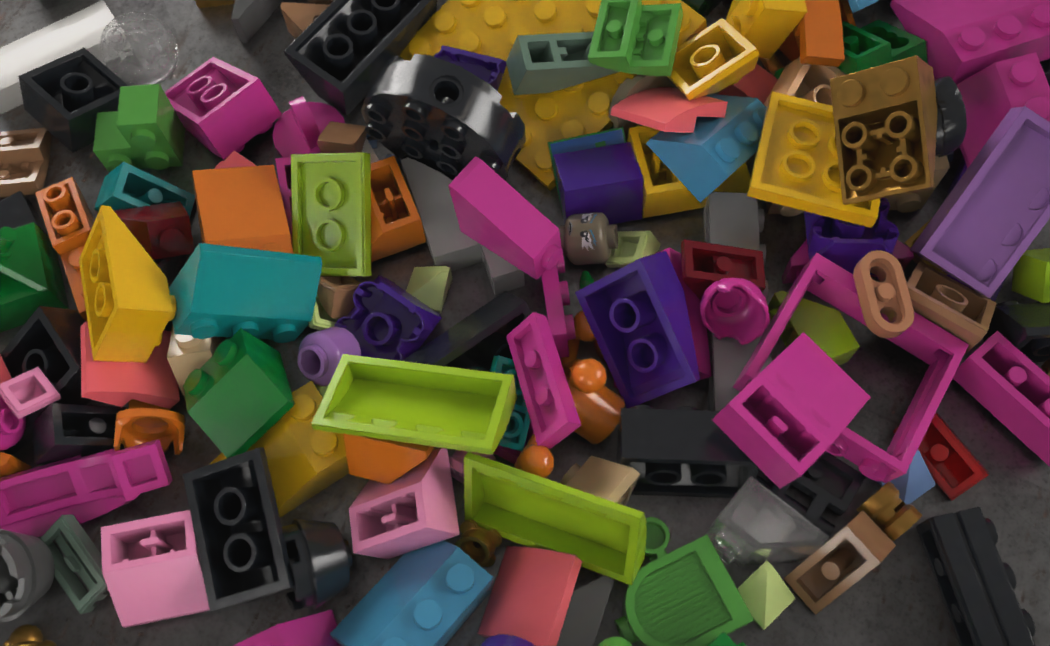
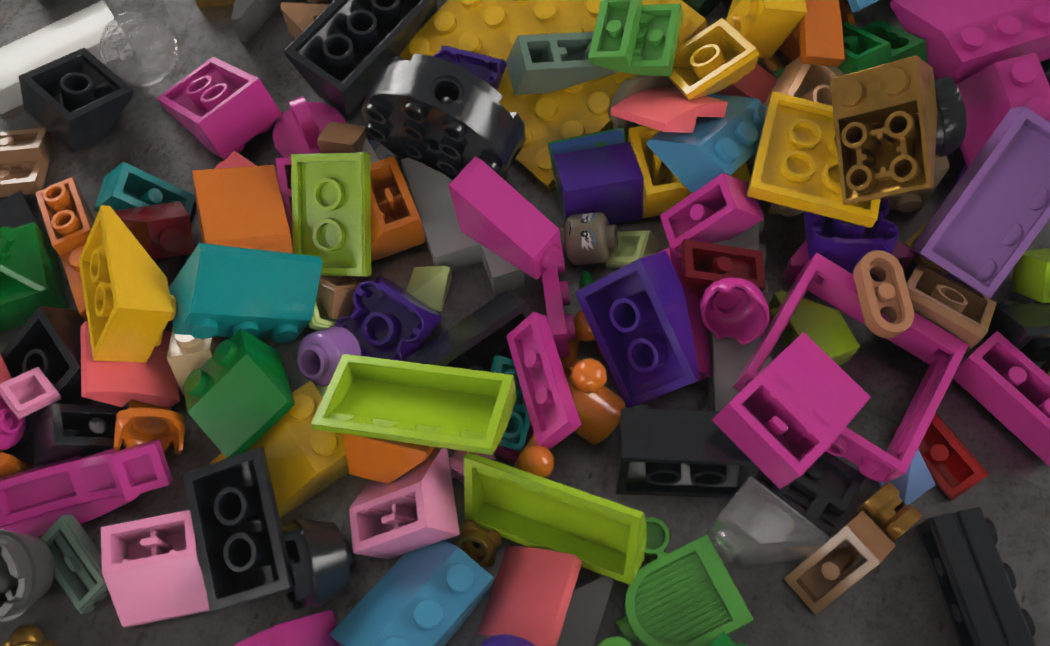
bright green brick [93,84,185,172] -> none
tan slope [560,456,640,506] -> none
yellowish green slope [737,560,796,630] -> none
none -> dark pink slope [660,173,764,251]

